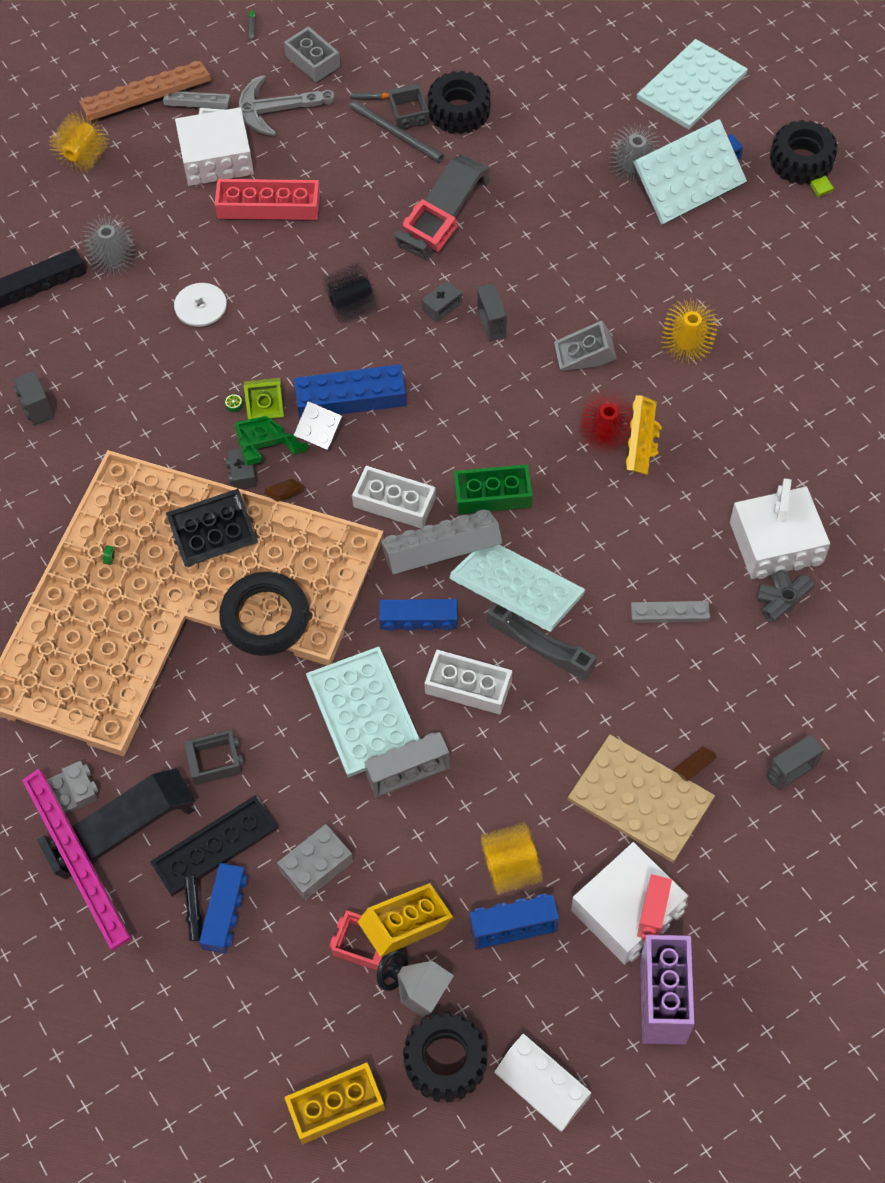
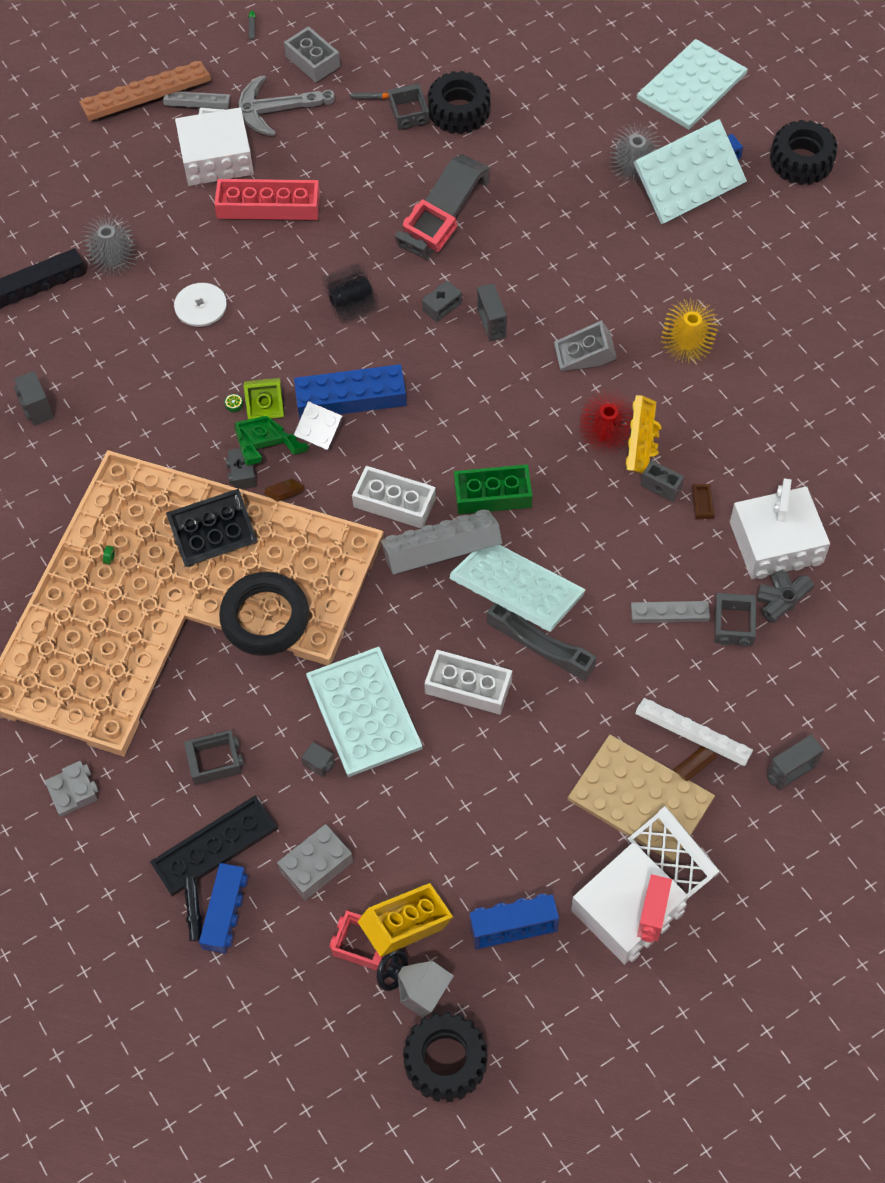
dark pink plate [22,769,131,951] -> none
black panel [37,768,195,879] -> none
yellow piece [48,111,109,173] -> none
yellow brick [284,1062,385,1145] -> none
dark grey piece [350,100,444,163] -> none
light grey brick [364,732,450,798] -> none
blue brick [379,599,457,631] -> none
yellow piece [481,823,543,894] -> none
white slope [494,1034,591,1132] -> none
lavender brick [640,935,694,1045] -> none
lime tile [810,176,834,197] -> none
none -> dark grey brick [302,742,335,777]
none -> white fence [627,806,721,899]
none -> white plate [635,698,753,766]
none -> dark grey brick [641,460,684,502]
none -> reddish brown tile [692,484,715,520]
none -> dark grey window [714,593,756,647]

